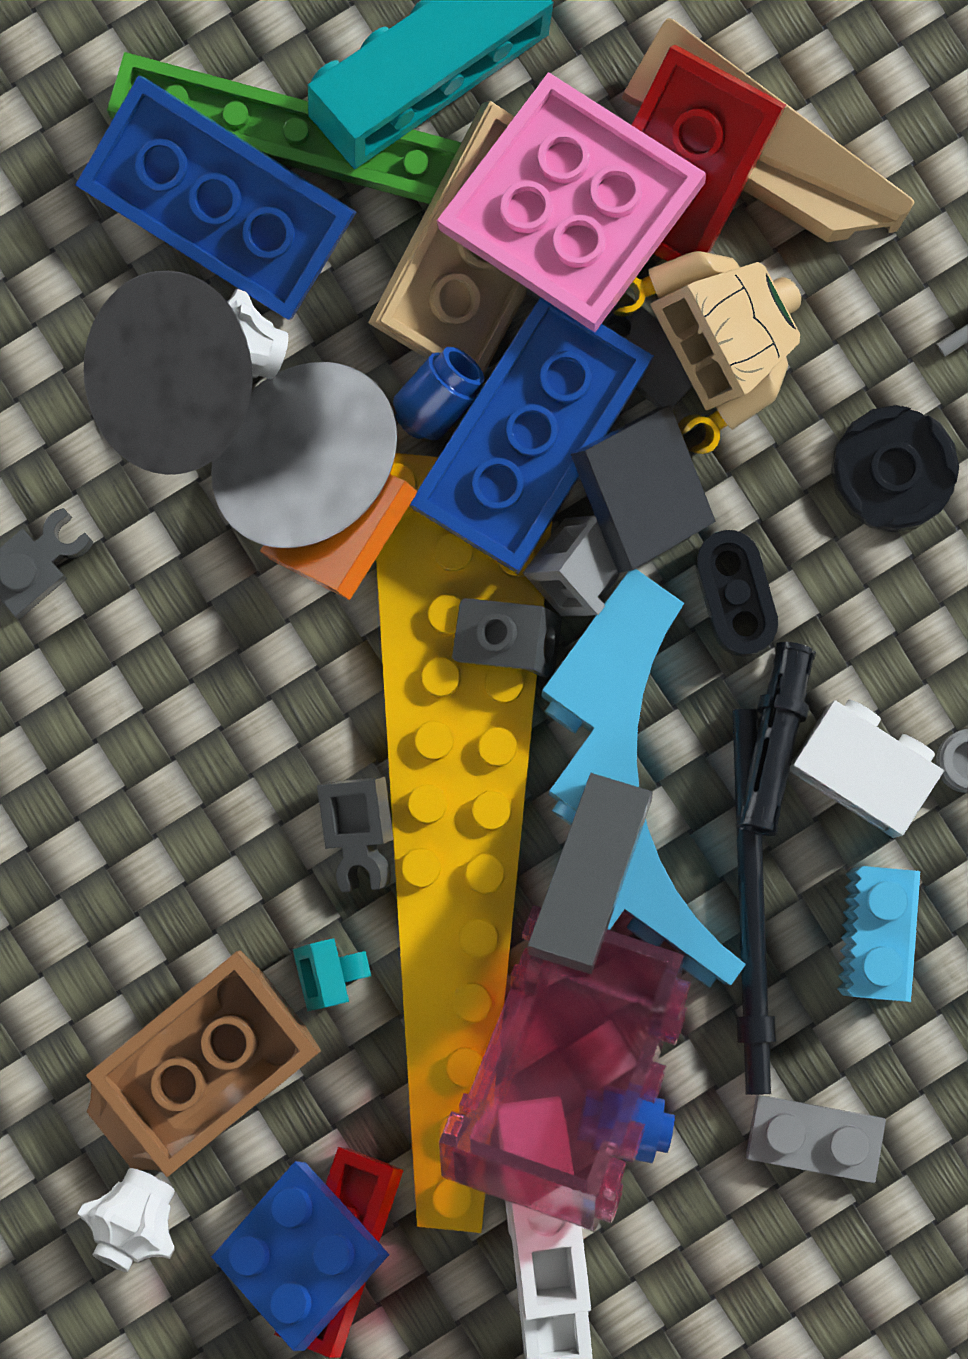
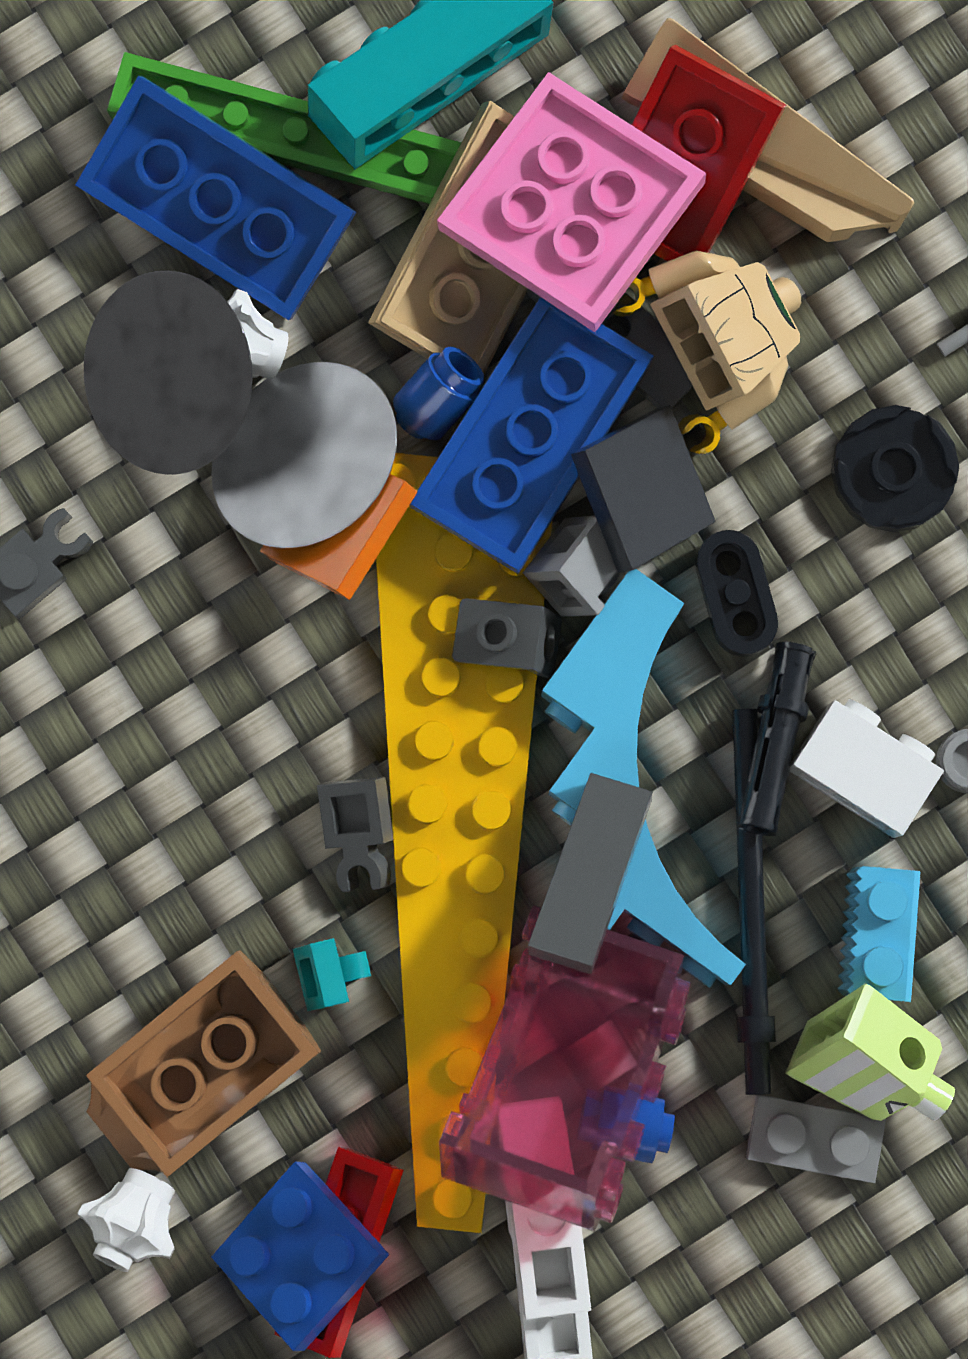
none -> yellowish green torso [785,983,955,1121]

